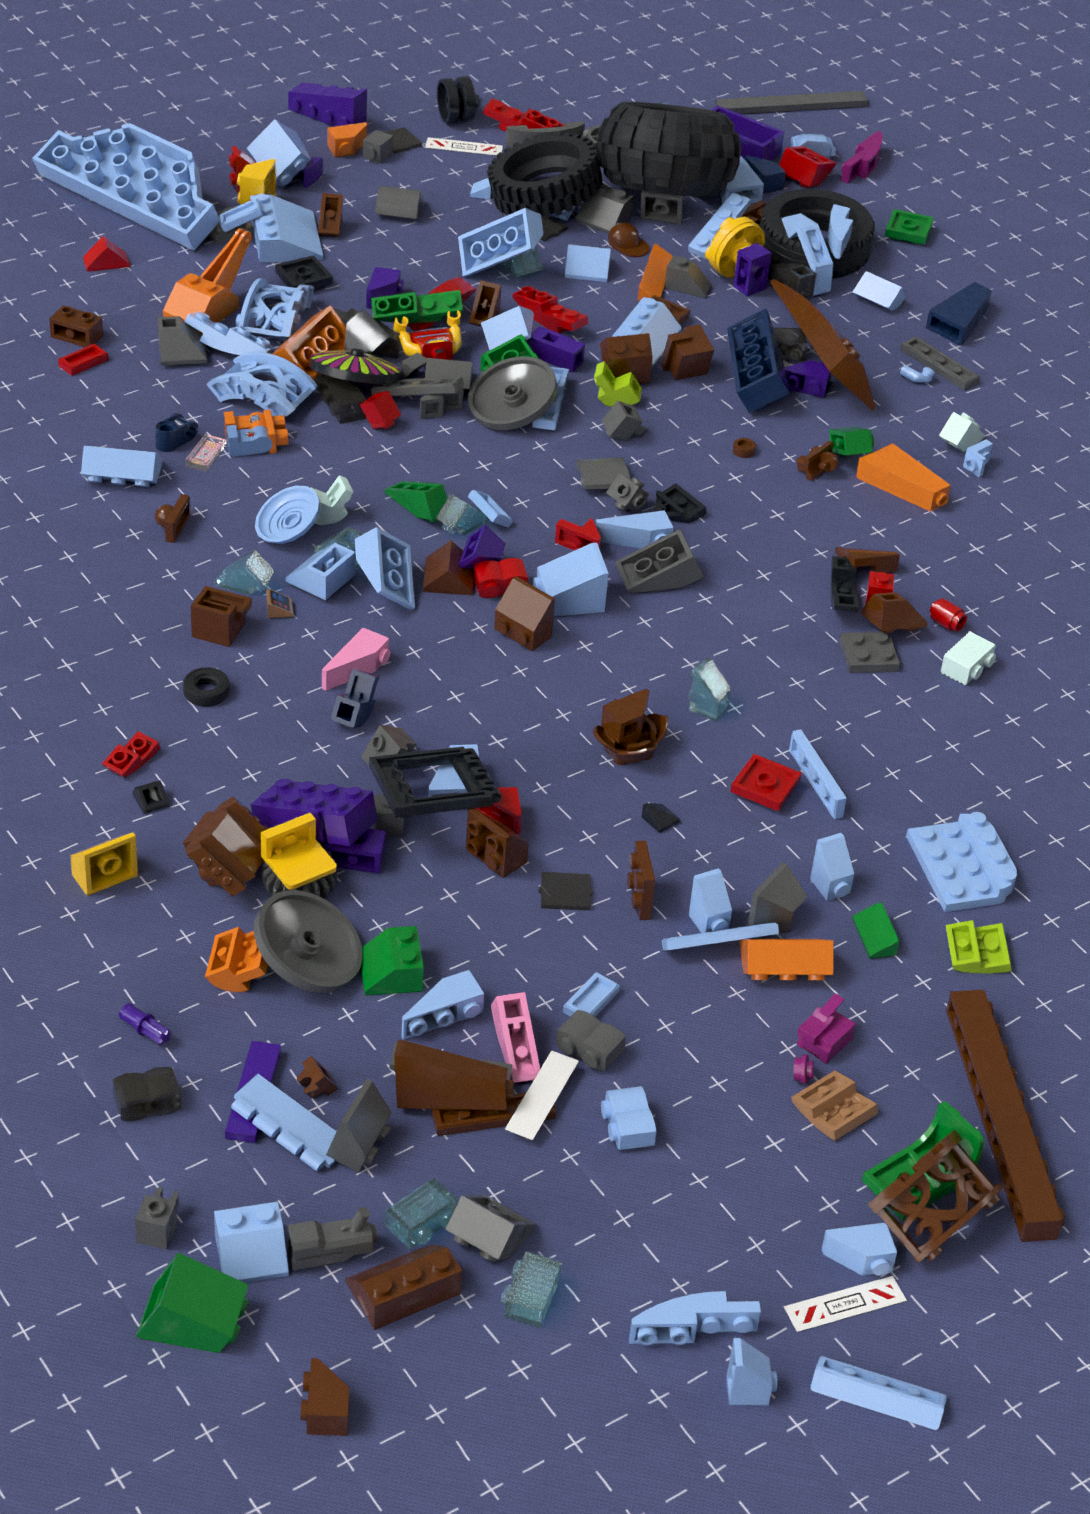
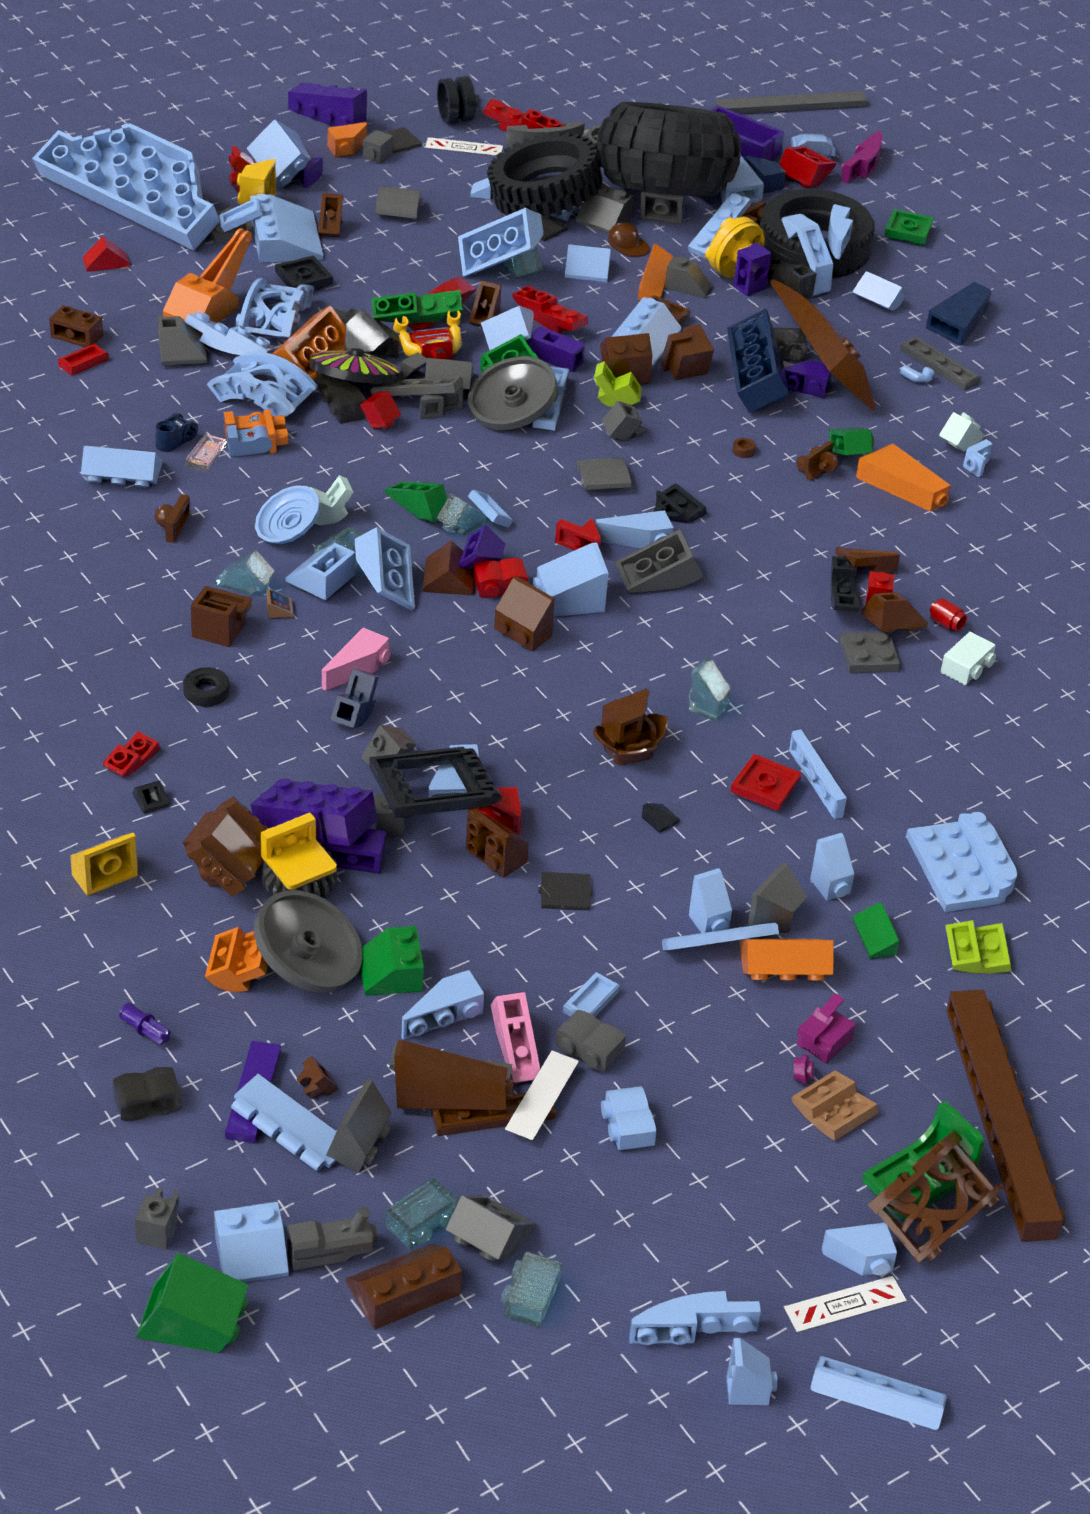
reddish brown slope [300,1358,350,1436] -> none
dark purple slope [366,267,404,309] -> none
dark grey brick [606,473,649,513] -> none
reddish brown plate [627,840,655,920] -> none

